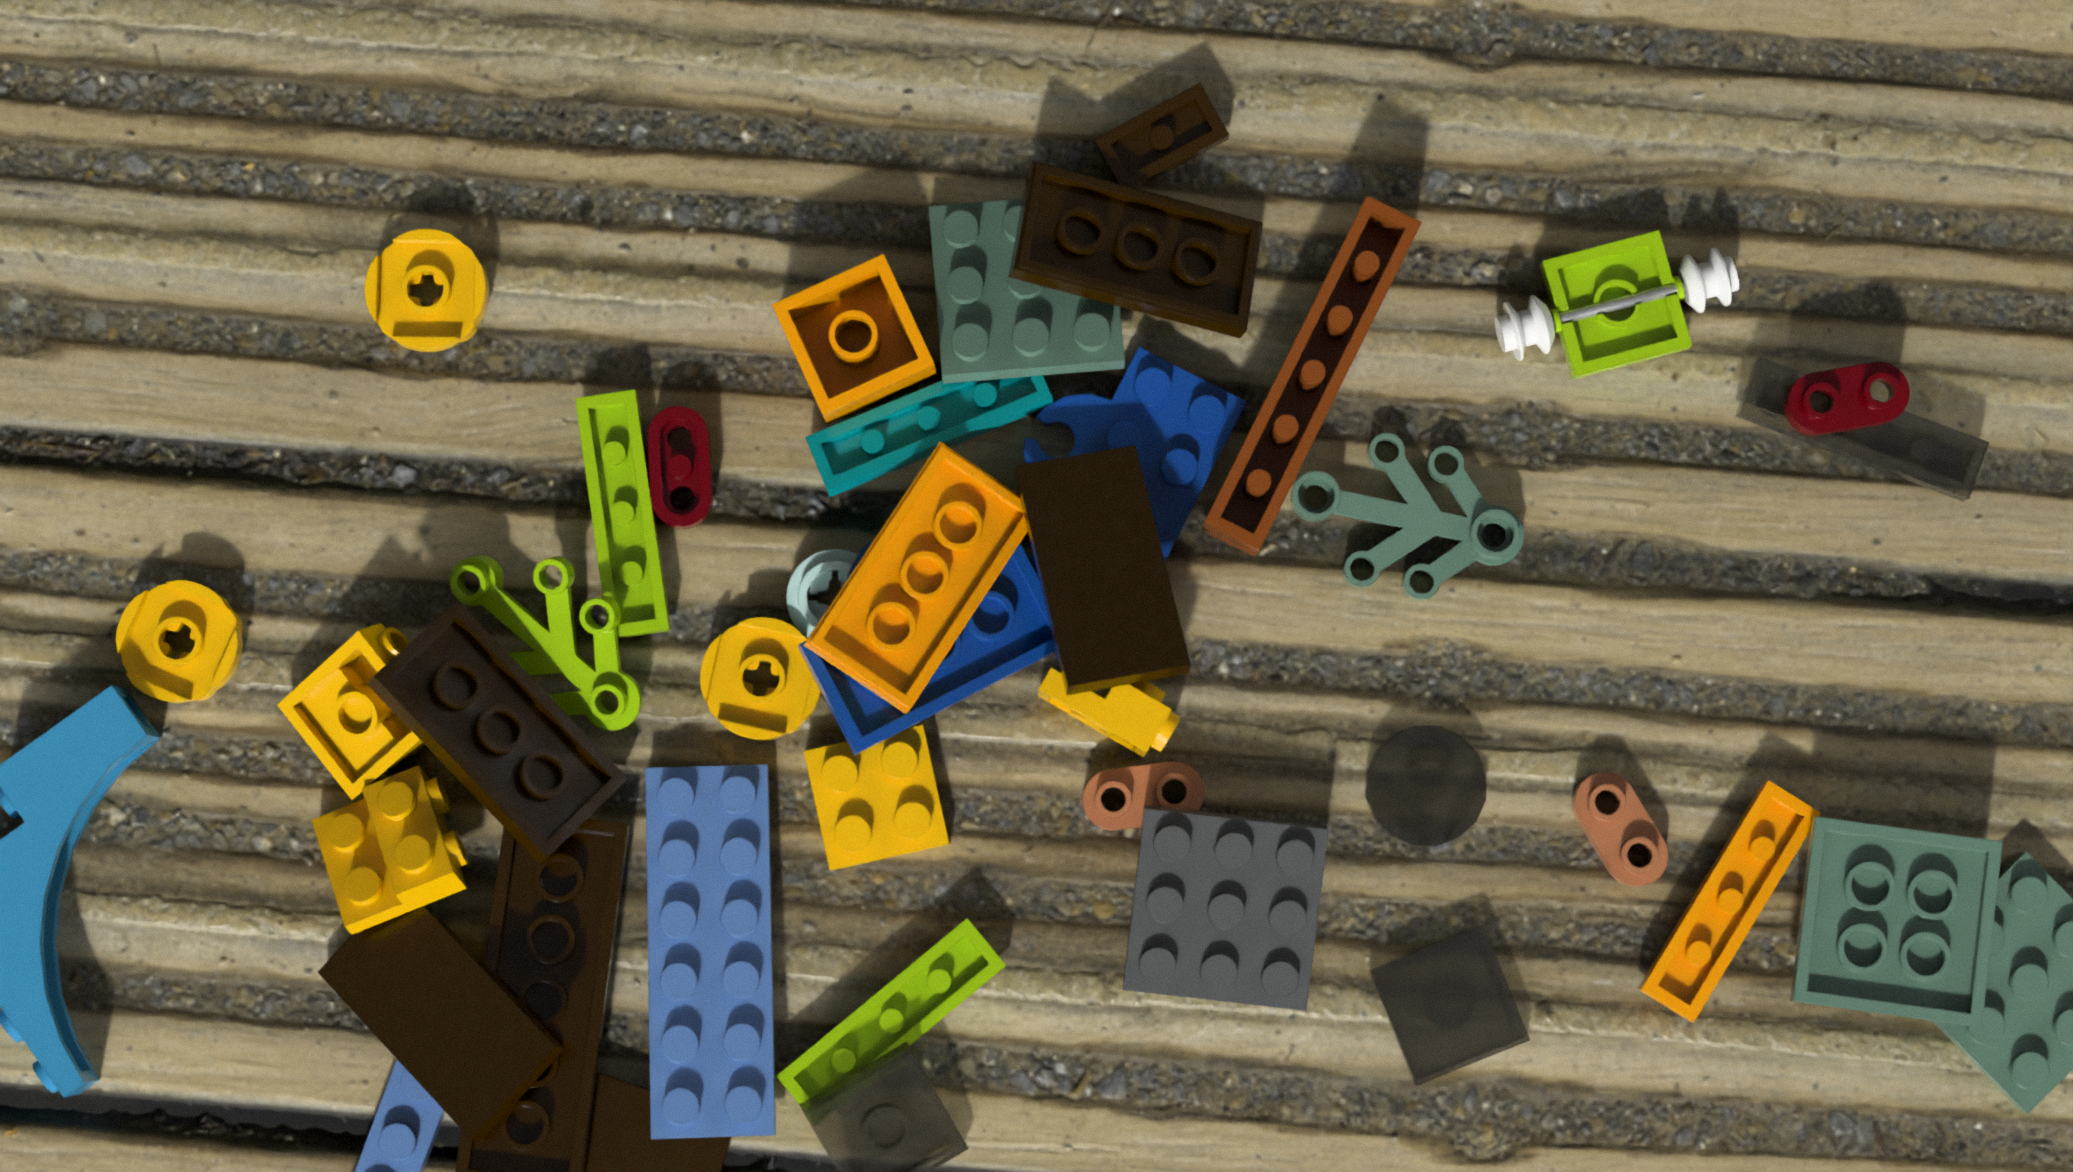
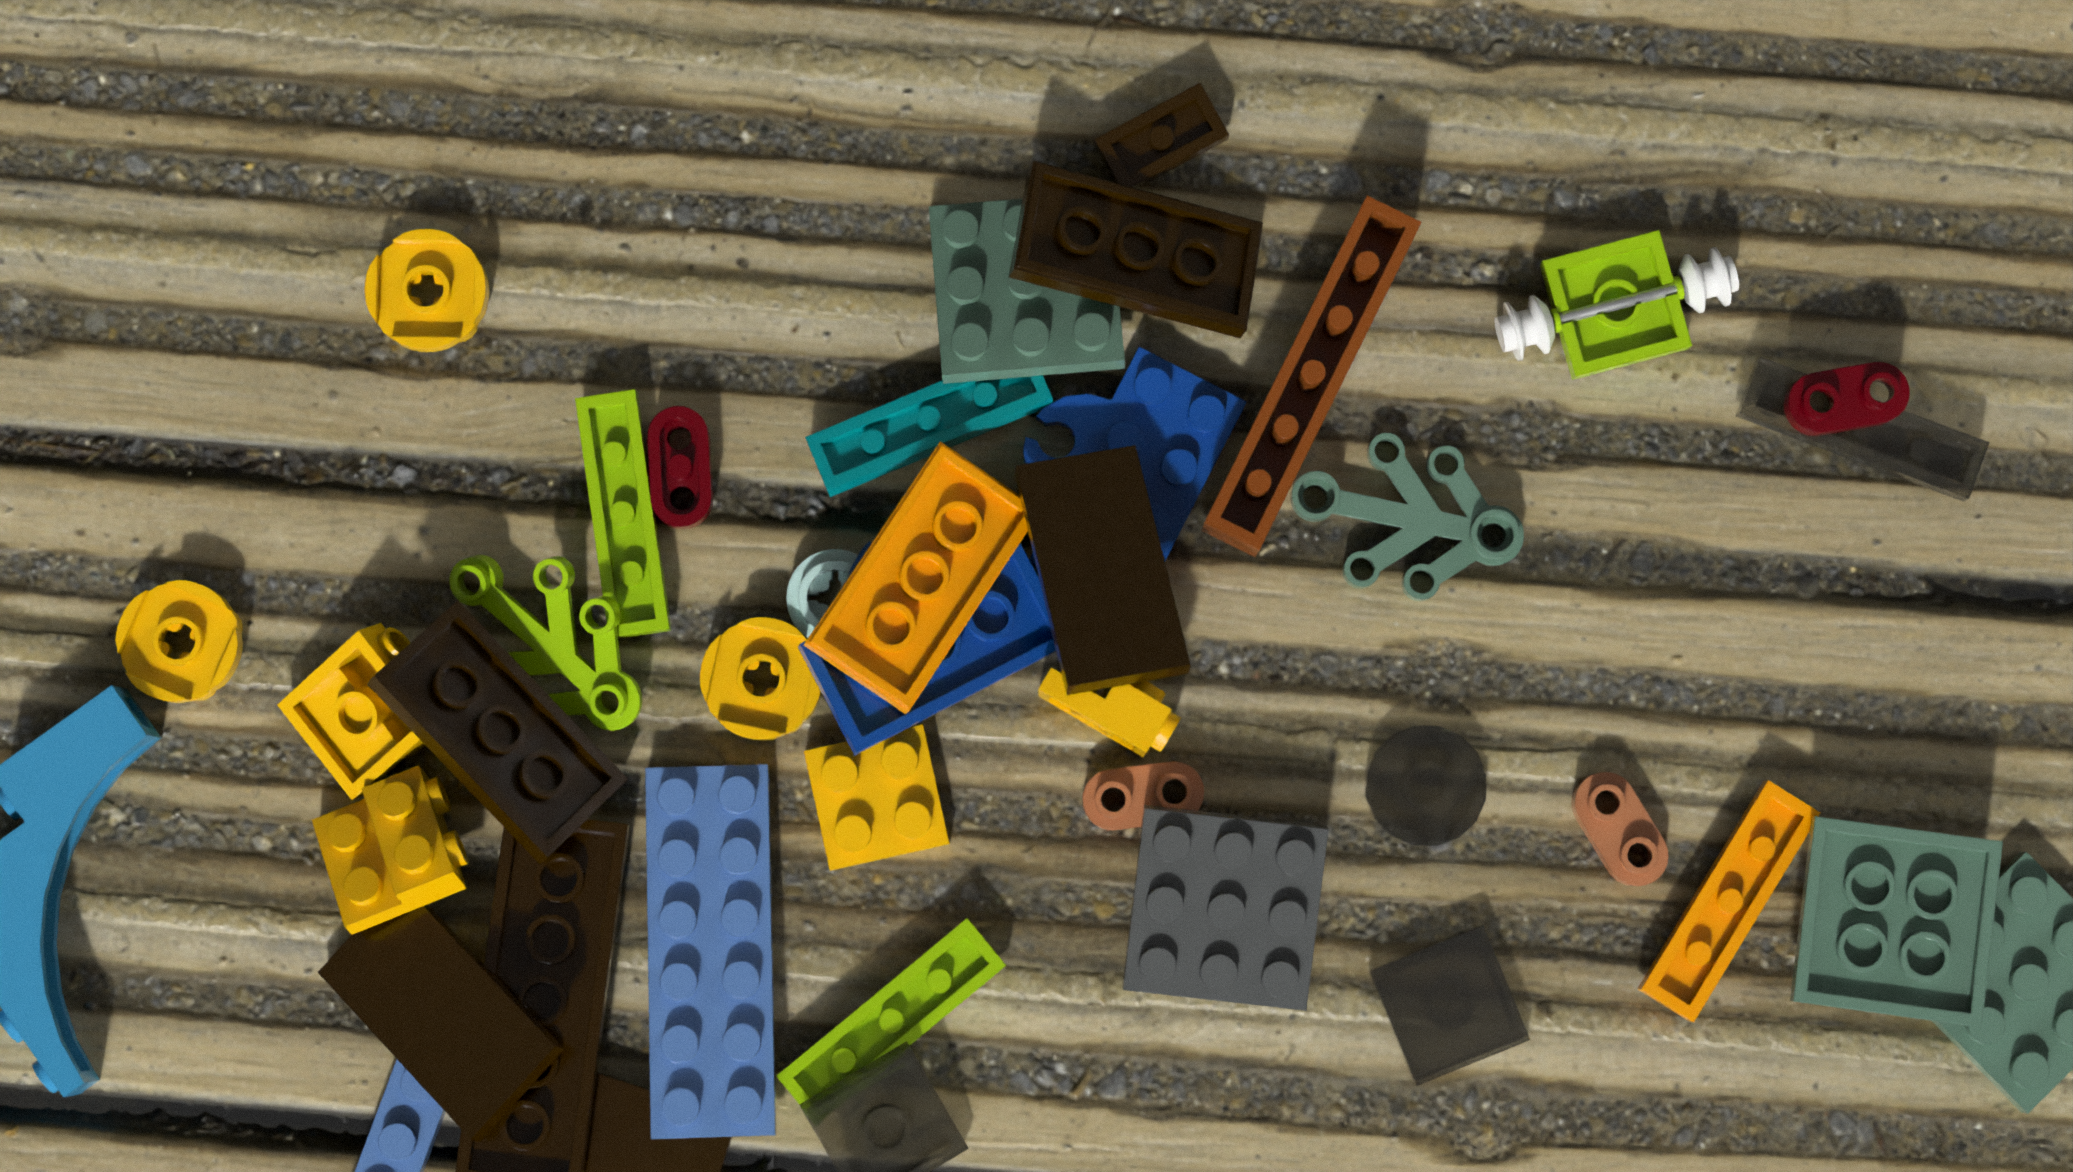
light orange brick [772,254,937,425] -> none

